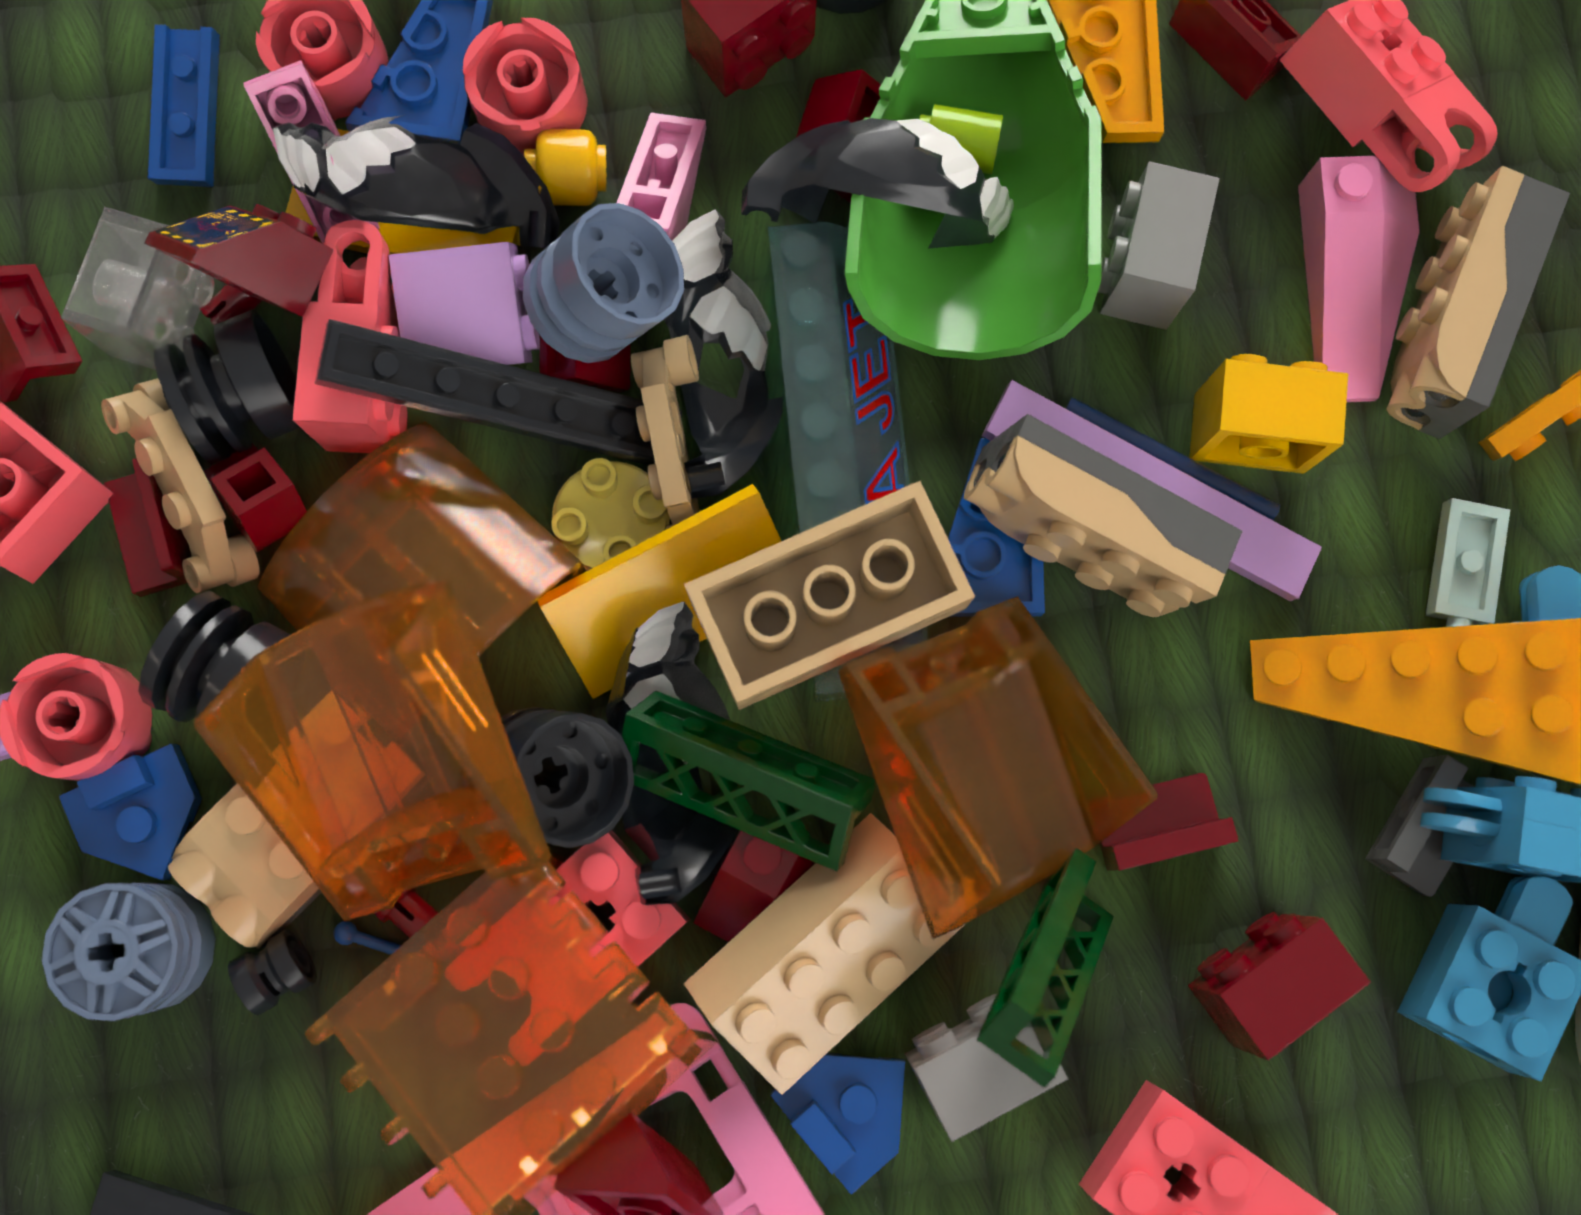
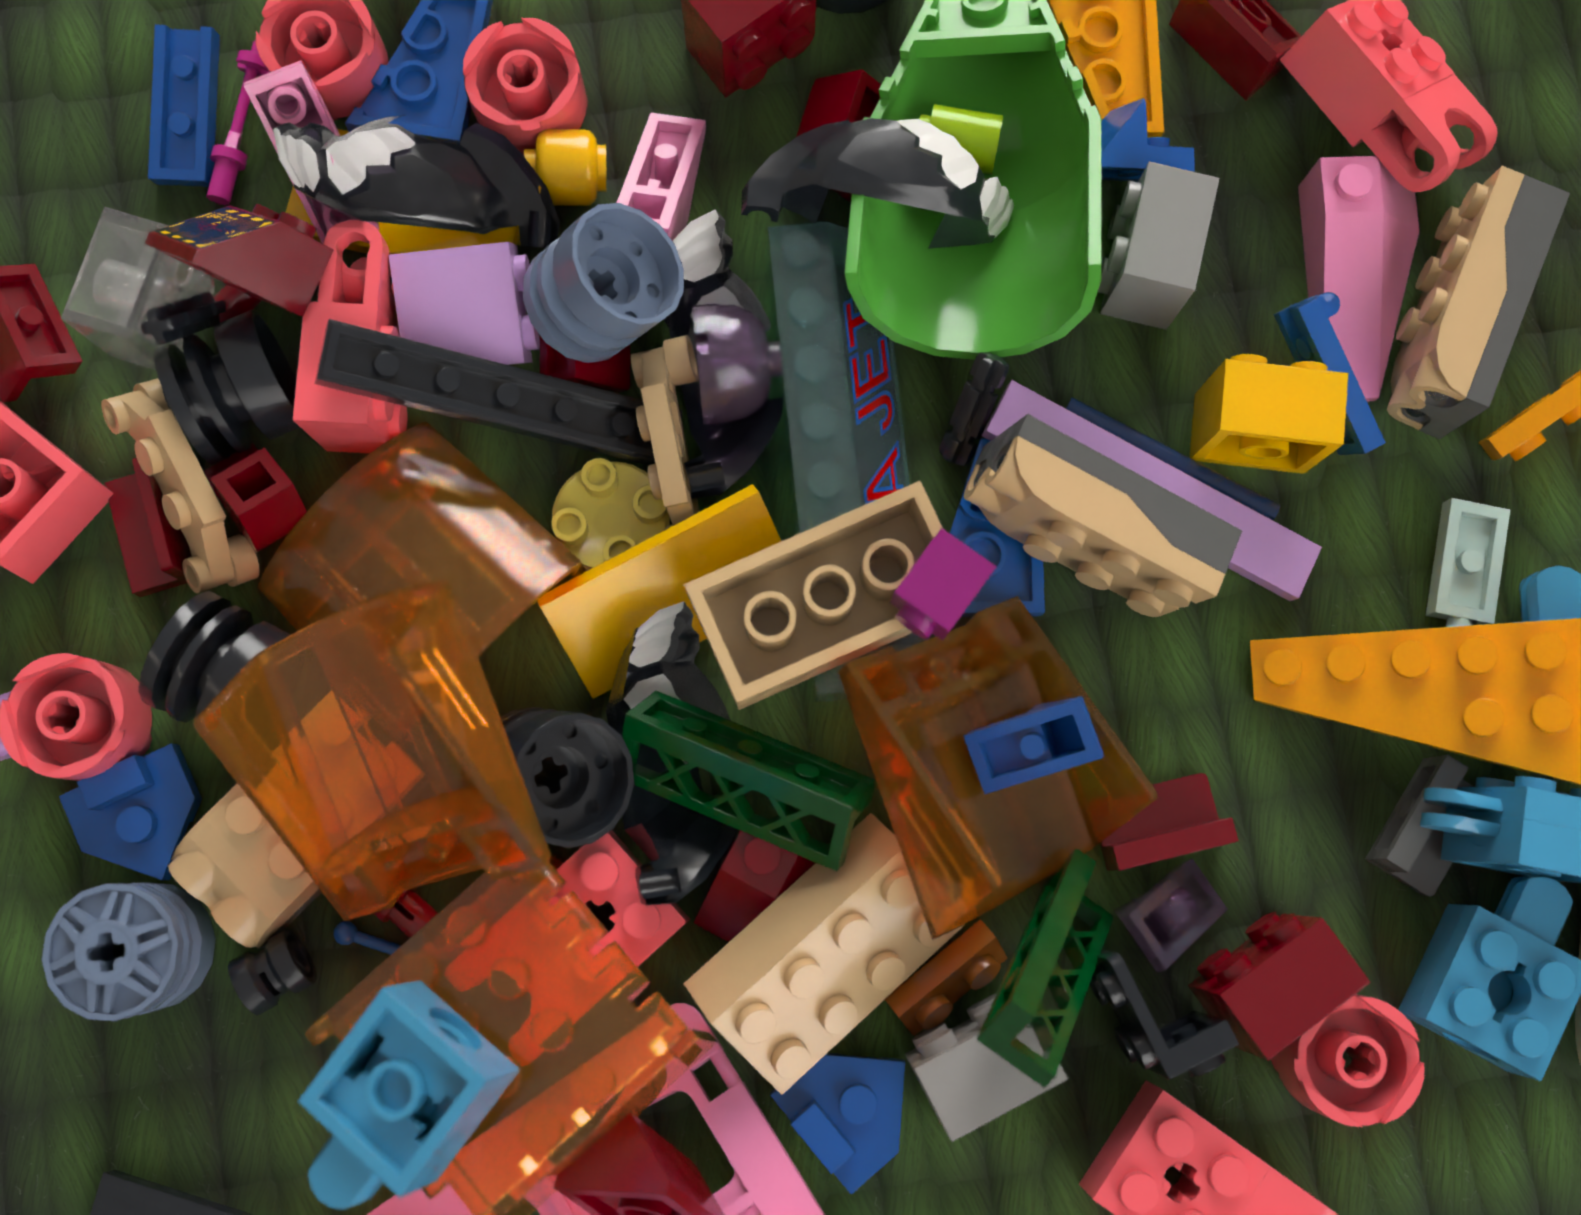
none -> black axle [141,291,226,345]
none -> dark pink piece [206,40,270,205]
none -> dark azure brick [298,980,520,1210]
none -> clear purple cylinder [692,304,783,426]
none -> dark orange plate [885,919,1008,1036]
none -> magenta brick [890,528,996,641]
none -> black axle [939,352,1009,466]
none -> blue slope [963,696,1104,794]
none -> black bracket [1089,949,1239,1080]
none -> blue slope [1101,98,1195,181]
none -> clear purple slope [1114,858,1228,973]
none -> coral brick [1271,994,1424,1127]
none -> blue hinge [1273,292,1386,455]

